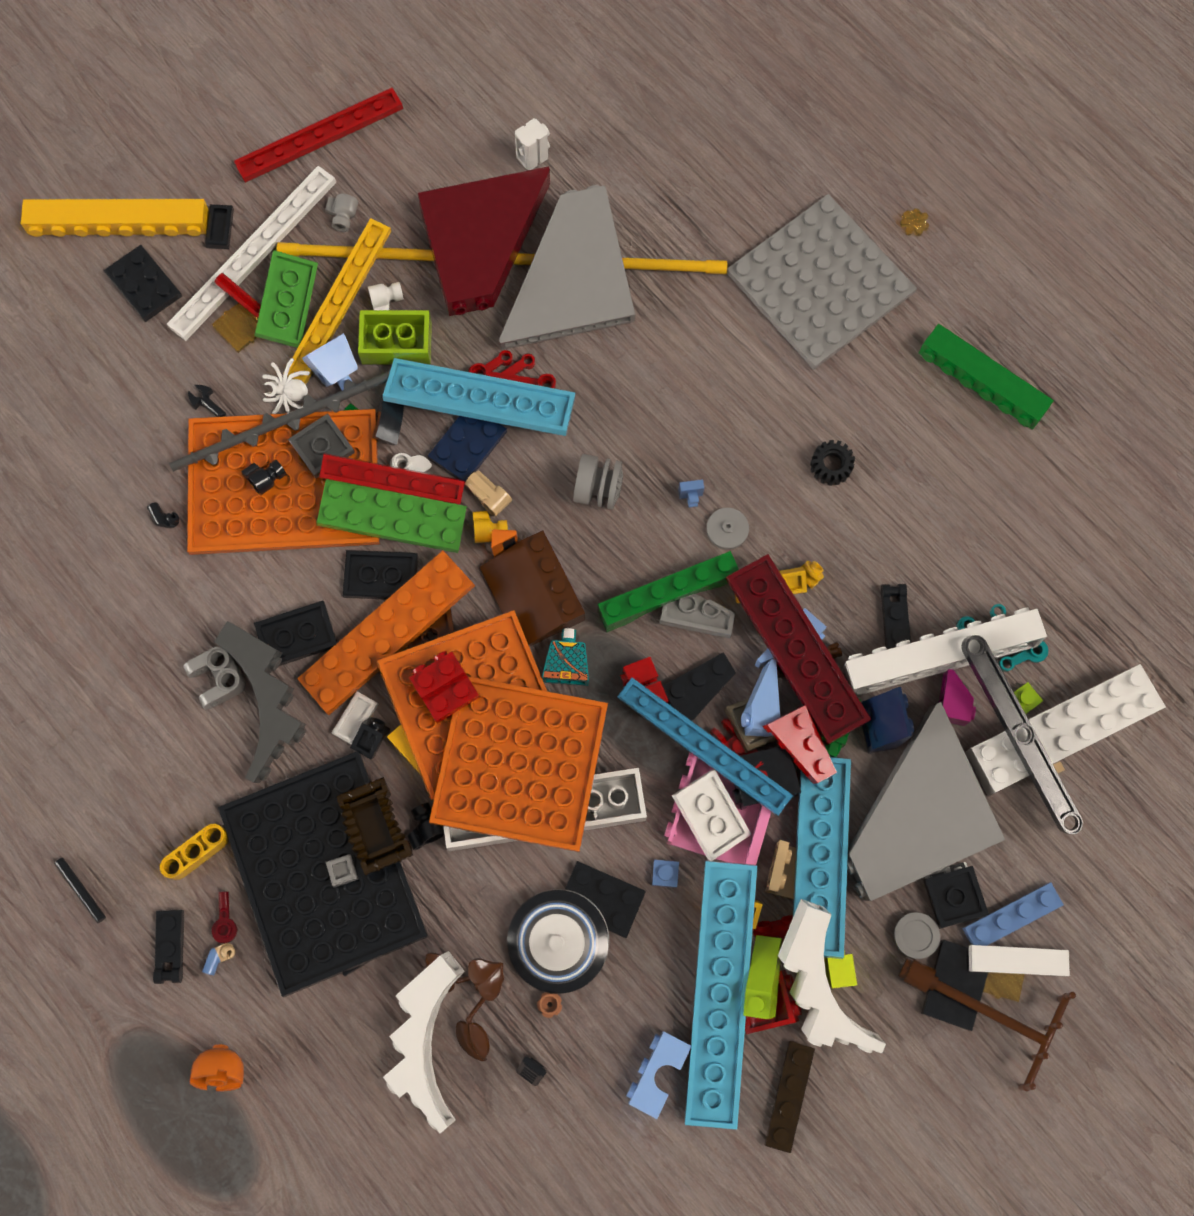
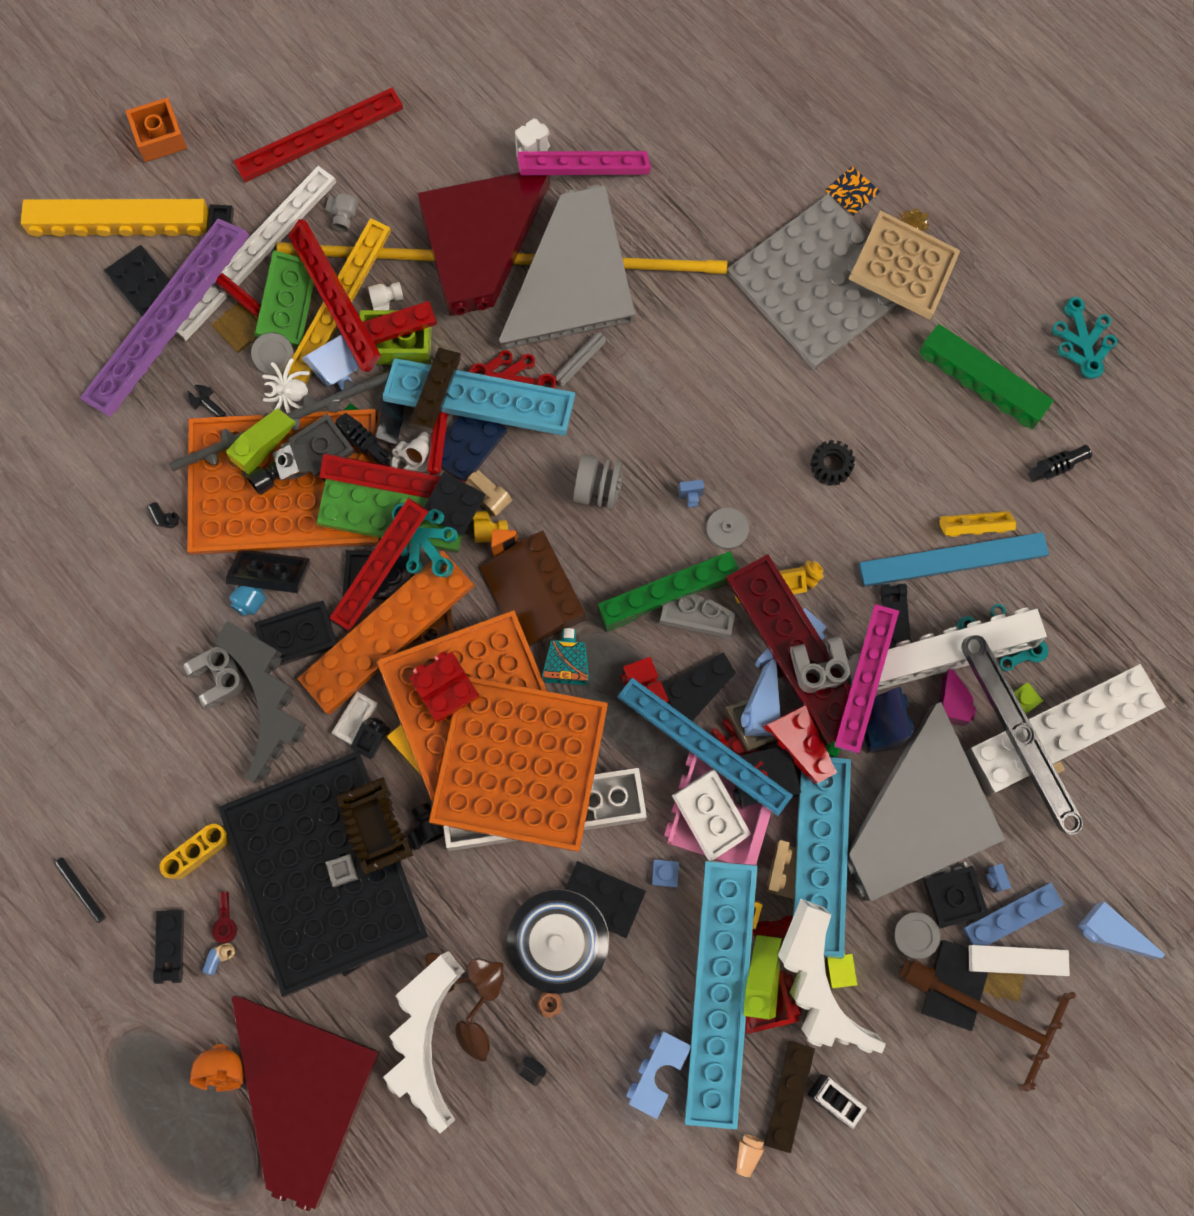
none -> medium lavender plate [80,219,249,417]
none -> orange brick [125,97,188,162]
none -> lime slope [226,408,296,475]
none -> black tile [226,550,310,593]
none -> dark azure head [230,586,266,617]
none -> dark red slope [232,995,380,1211]
none -> light grey piece [251,332,294,374]
none -> dark grey brick [272,442,313,480]
none -> red plate [288,219,381,372]
none -> red plate [330,498,429,631]
none -> black hinge [335,413,391,465]
none -> red plate [363,301,437,345]
none -> white piece [392,432,431,467]
none -> teal plant [392,503,458,578]
none -> dark brown plate [410,347,461,434]
none -> black plate [424,472,486,537]
none -> red axle [427,411,448,475]
none -> dark pink plate [517,151,651,175]
none -> light grey axle [554,332,606,386]
none -> light nougat cone [736,1134,765,1177]
none -> light grey piece [790,636,850,693]
none -> slope [808,1074,867,1130]
none -> sticker [825,166,881,216]
none -> dark pink plate [834,604,899,754]
none -> tan plate [848,210,960,320]
none -> dark azure tile [858,532,1049,587]
none -> yellow plate [939,511,1016,537]
none -> medium blue plate [986,863,1012,893]
none -> black hinge [1028,445,1092,482]
none -> teal plant [1052,297,1118,379]
none -> light blue slope [1078,902,1165,959]

